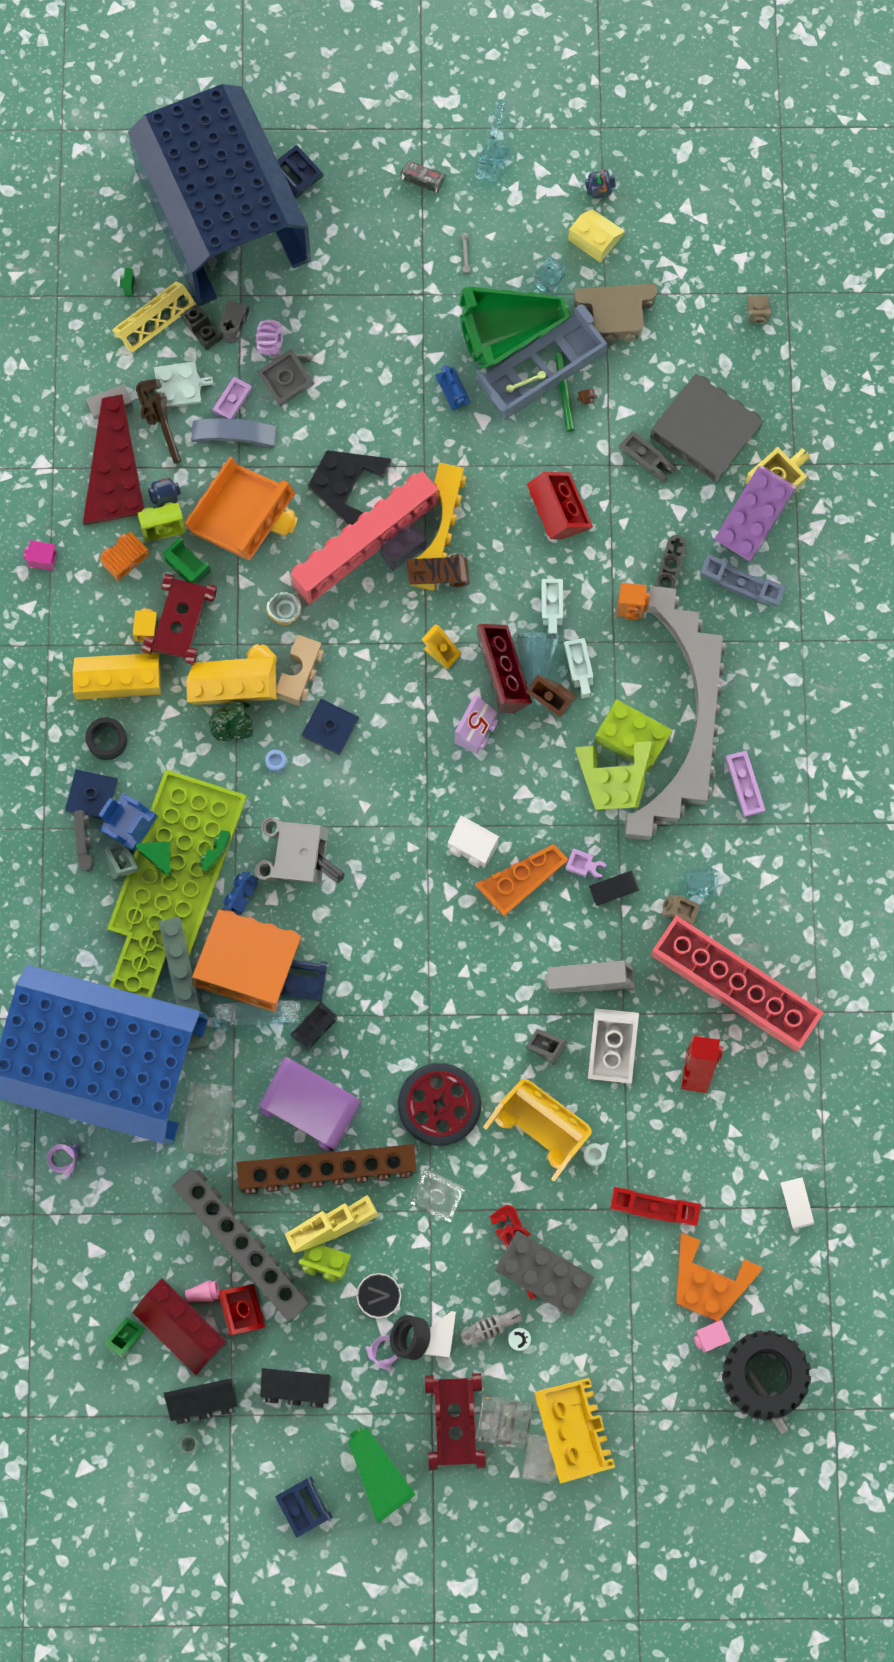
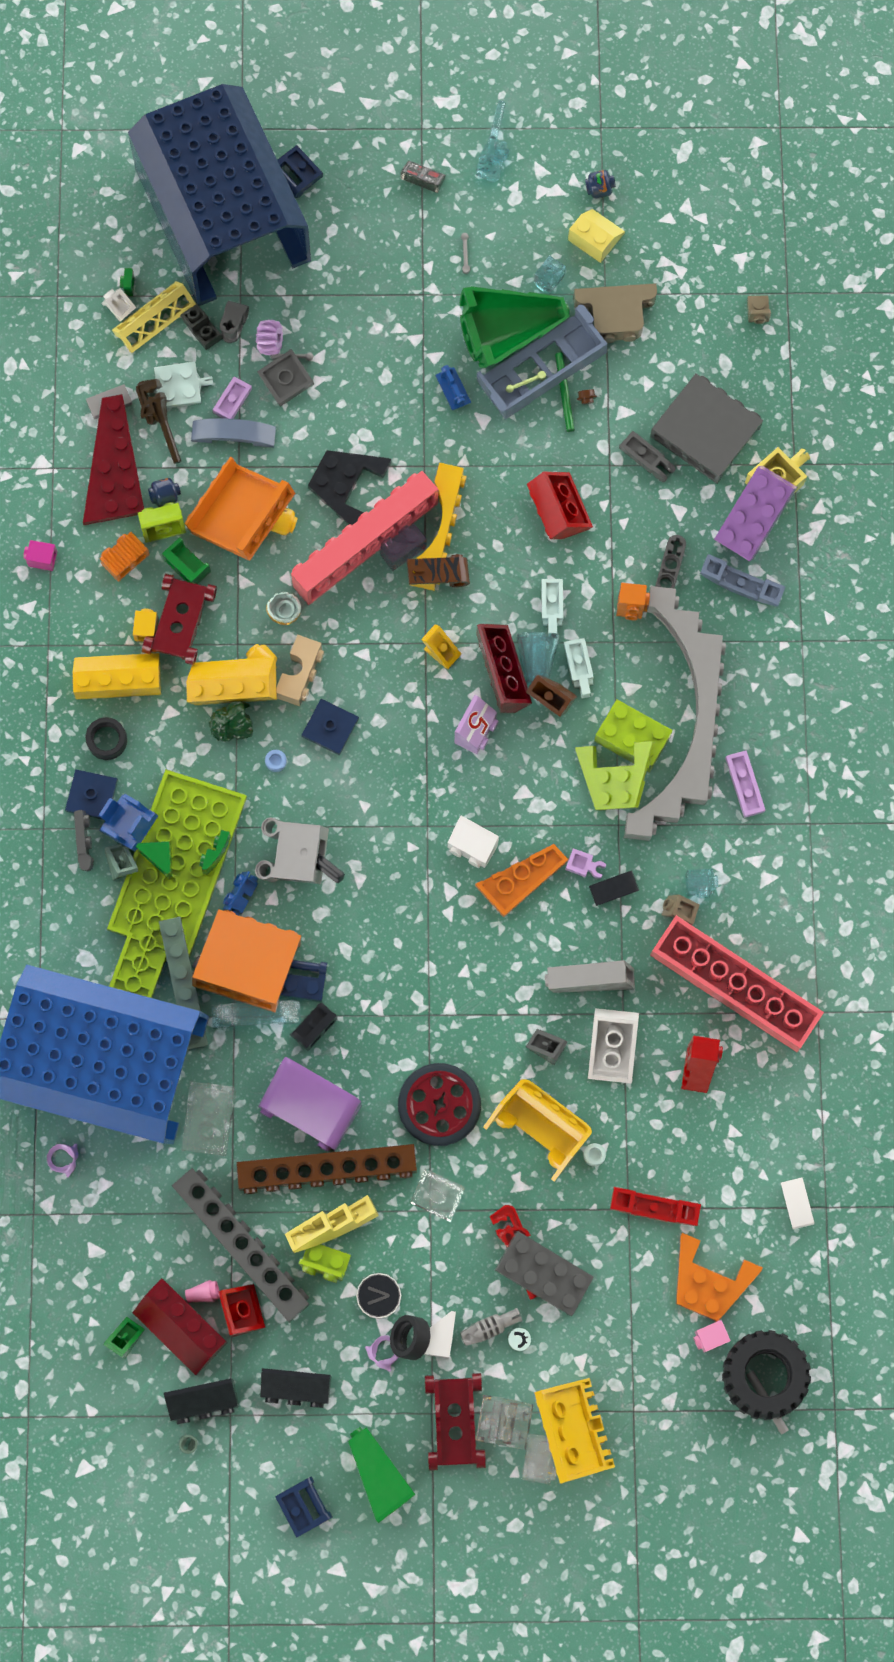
none -> white bracket [101,288,136,321]

